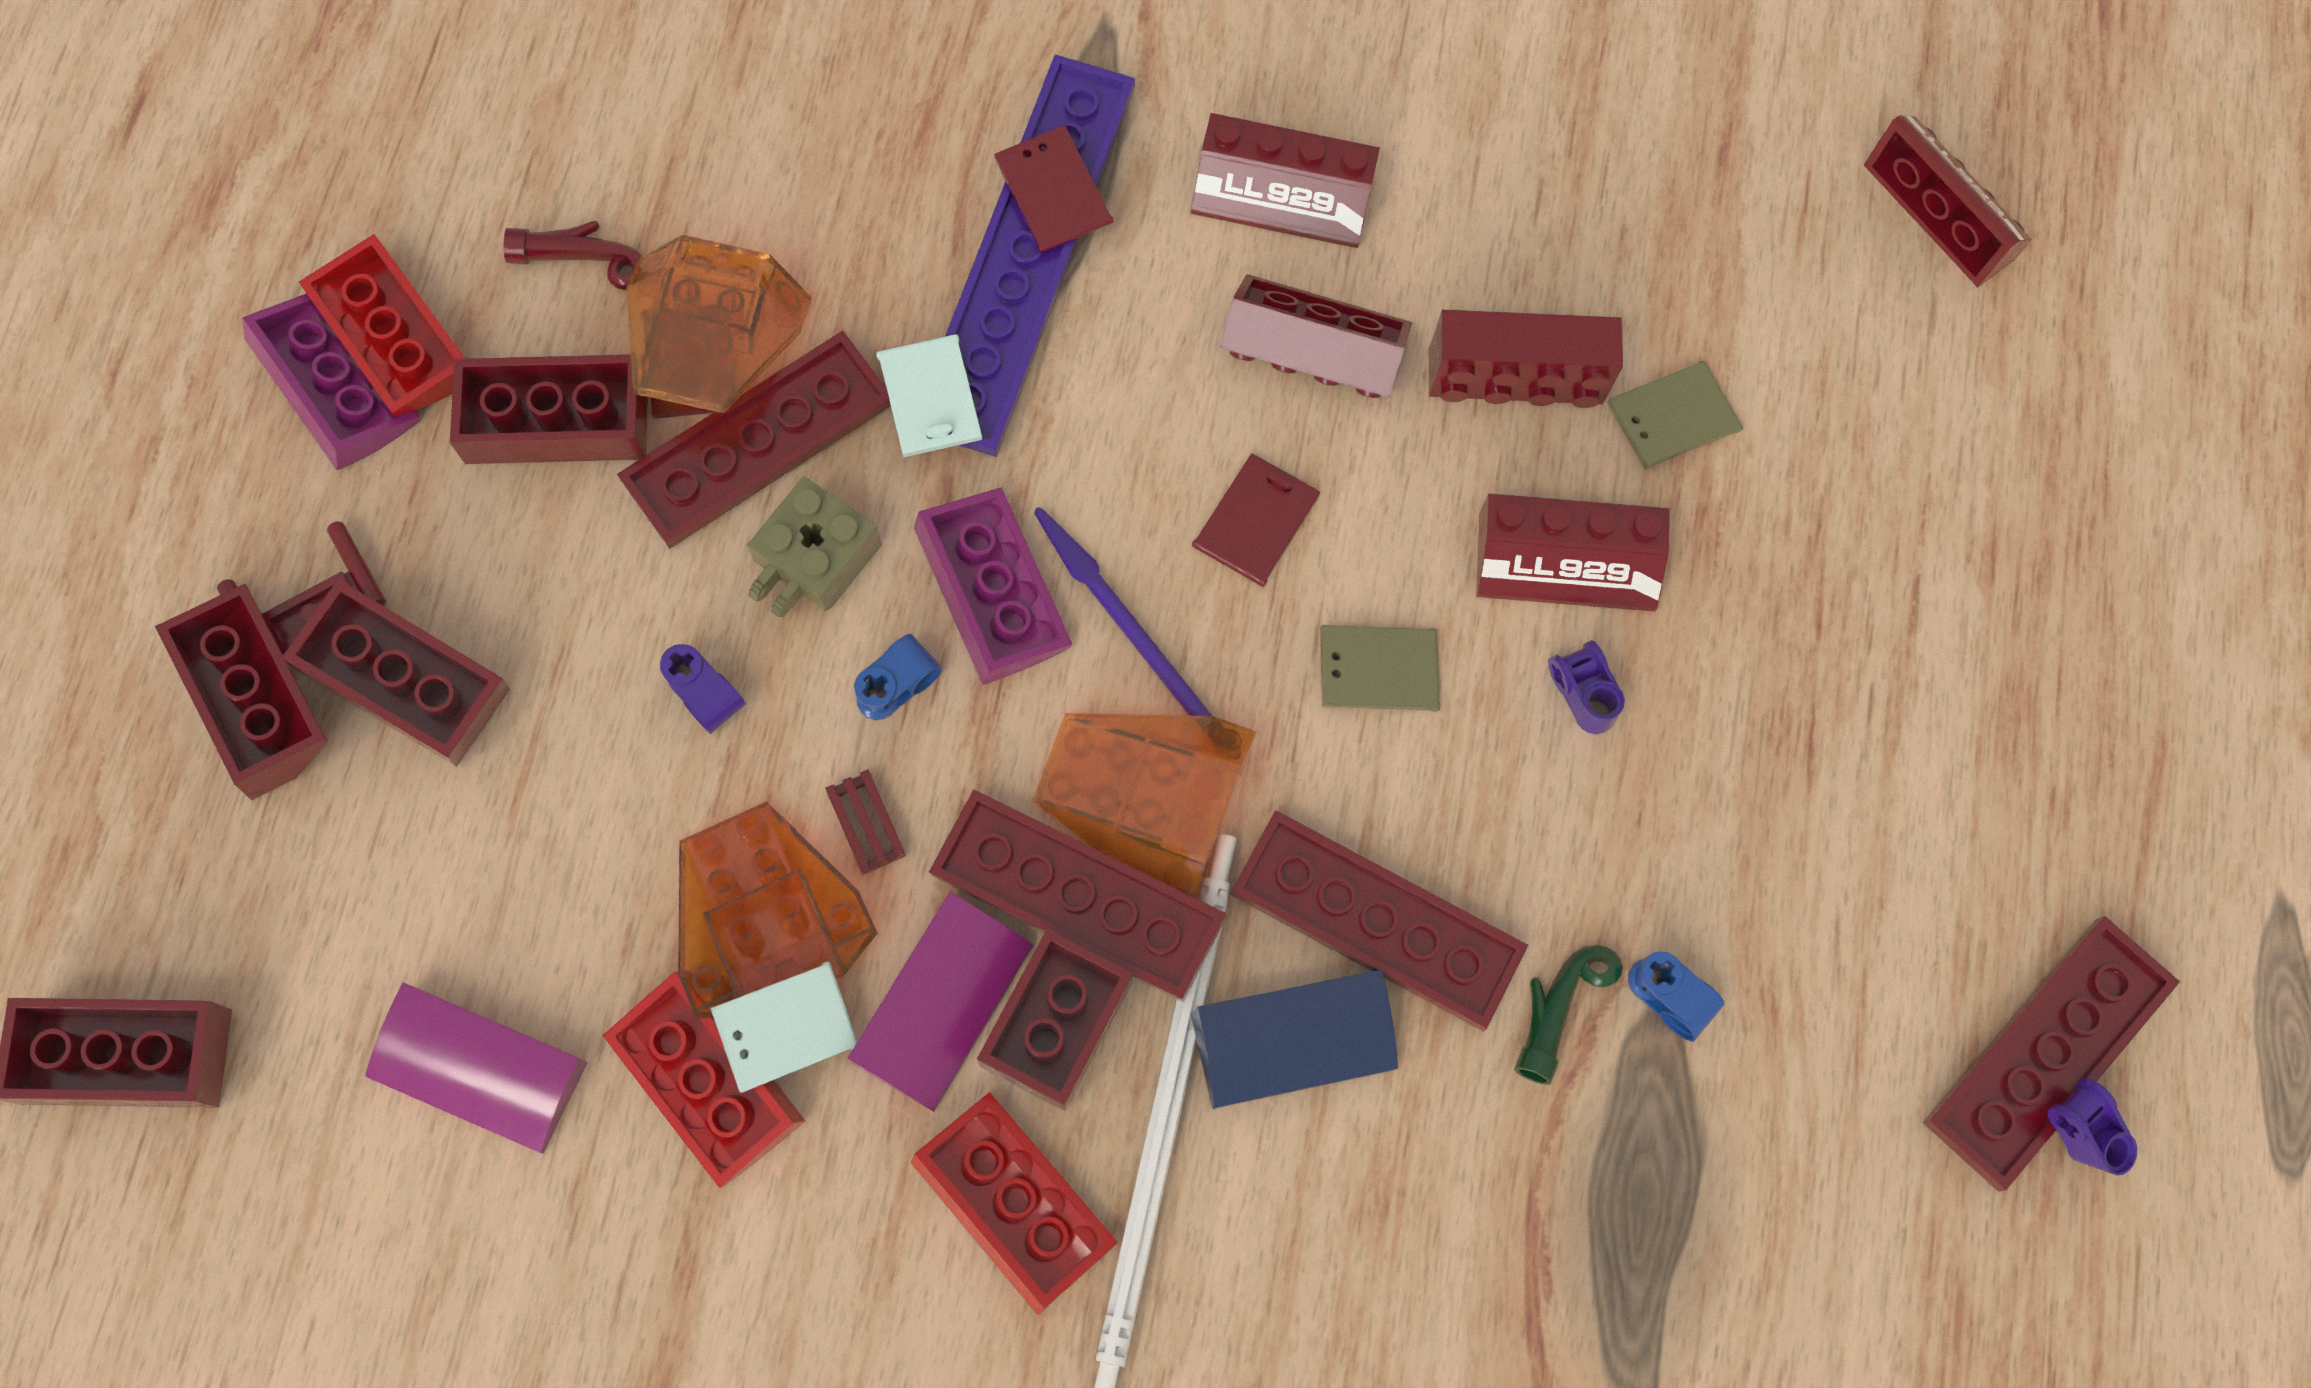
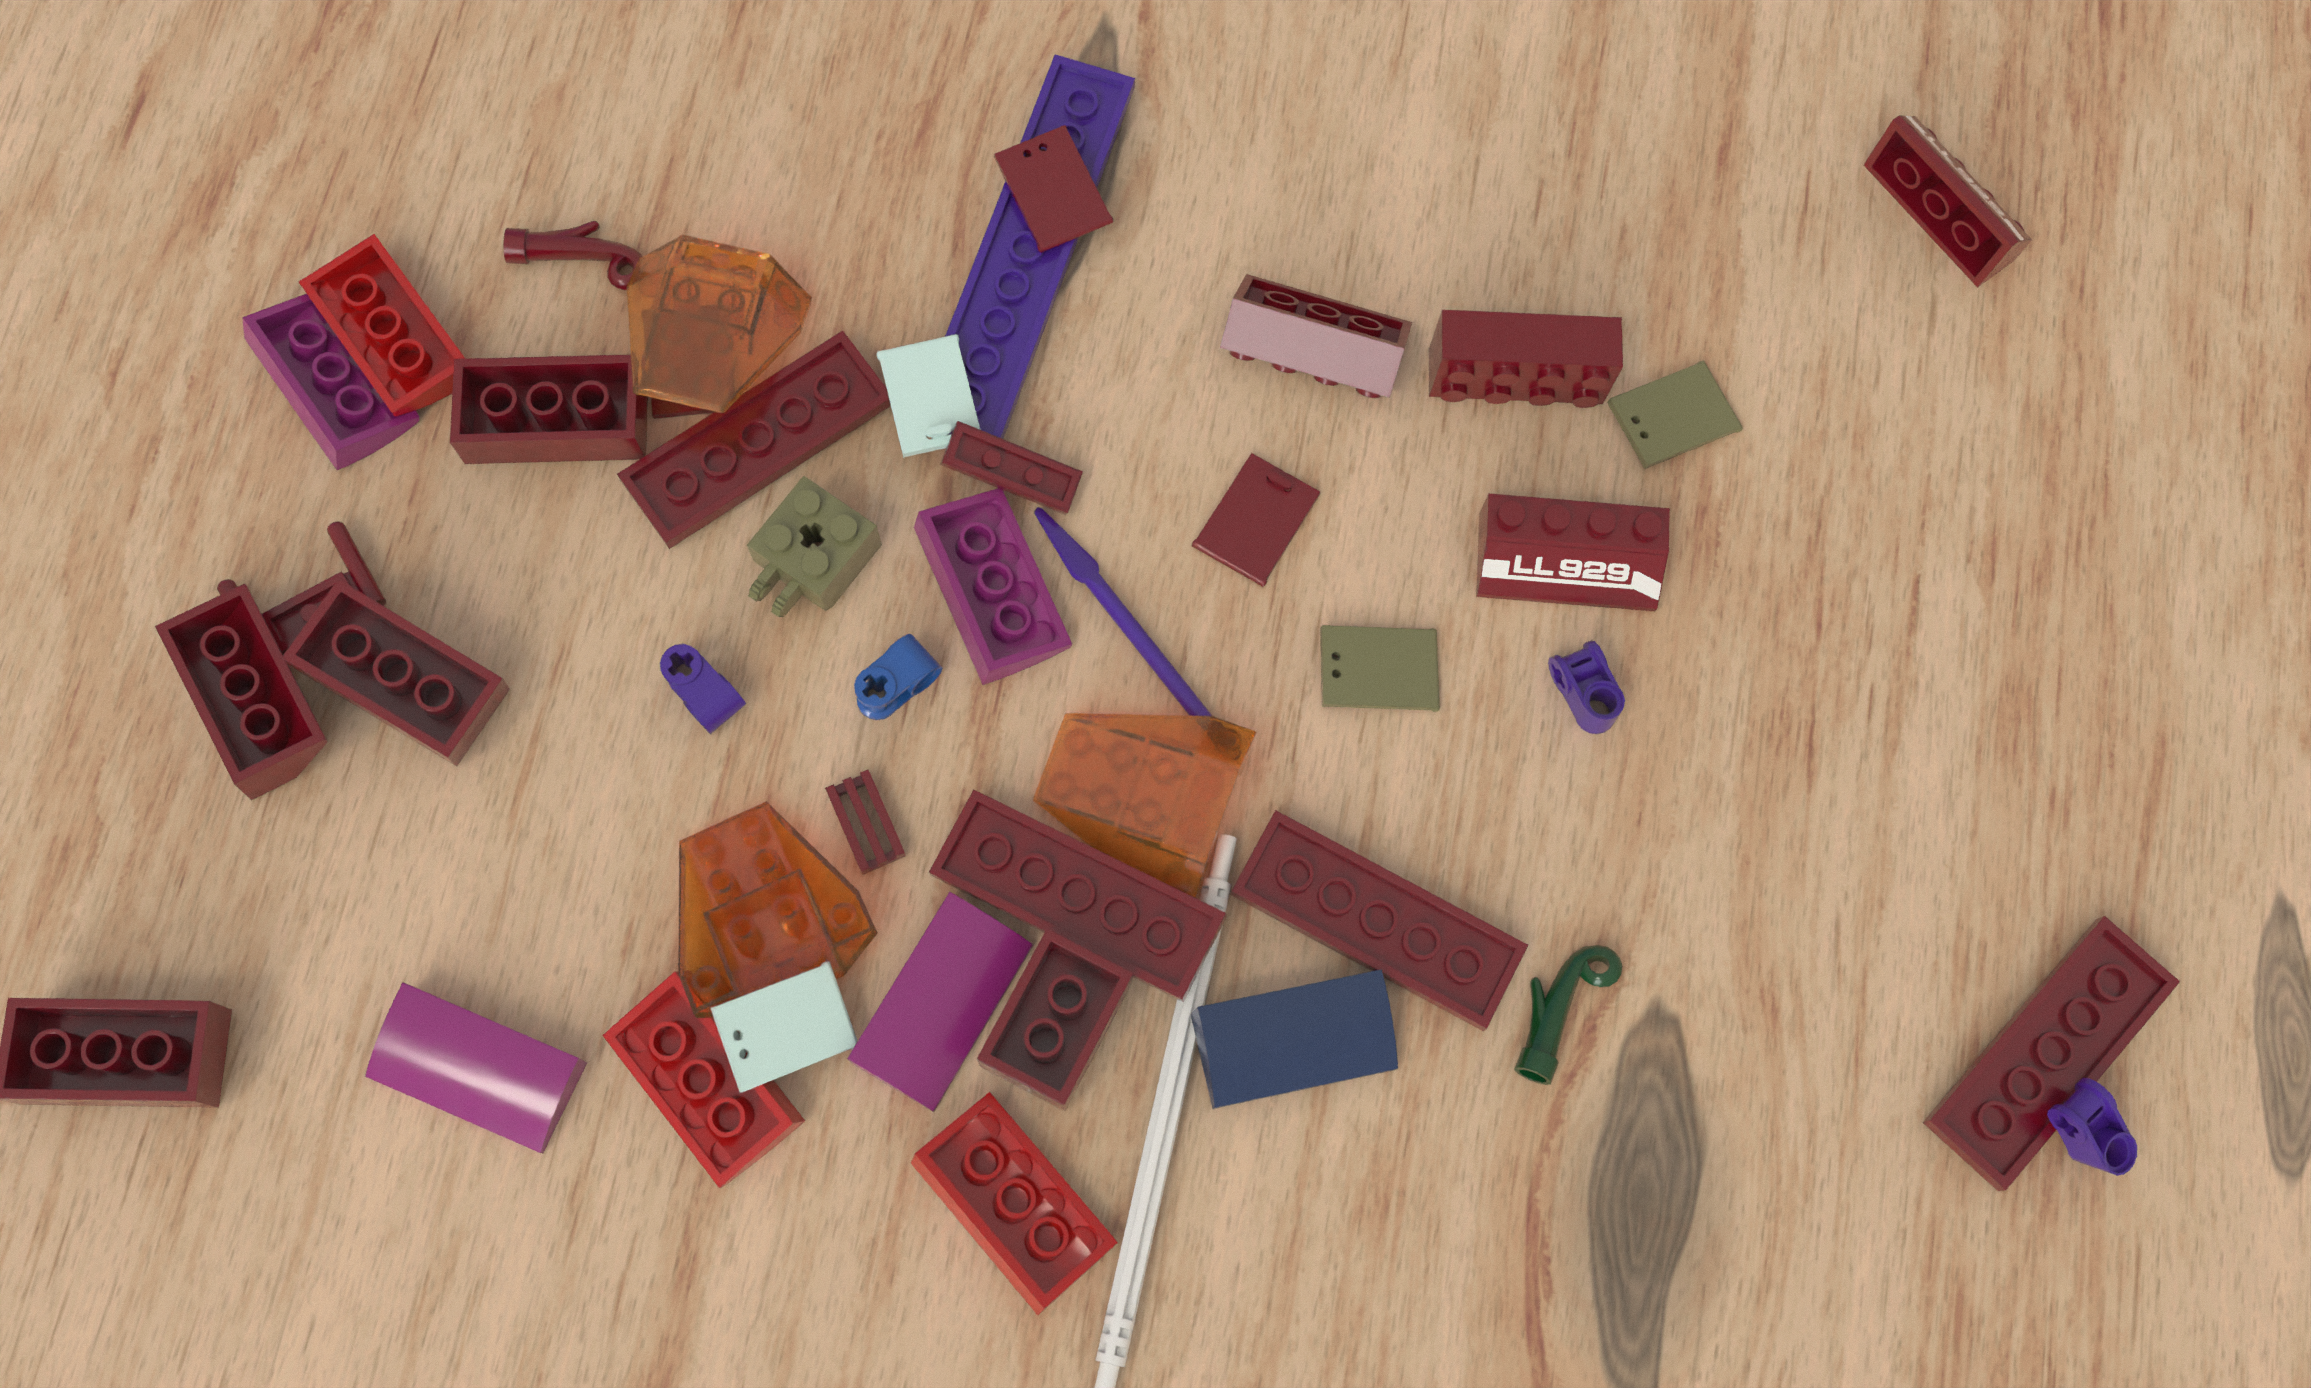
slope [1191,113,1380,248] -> none
blue piece [1628,951,1725,1042] -> none
none -> dark red tile [940,421,1083,515]

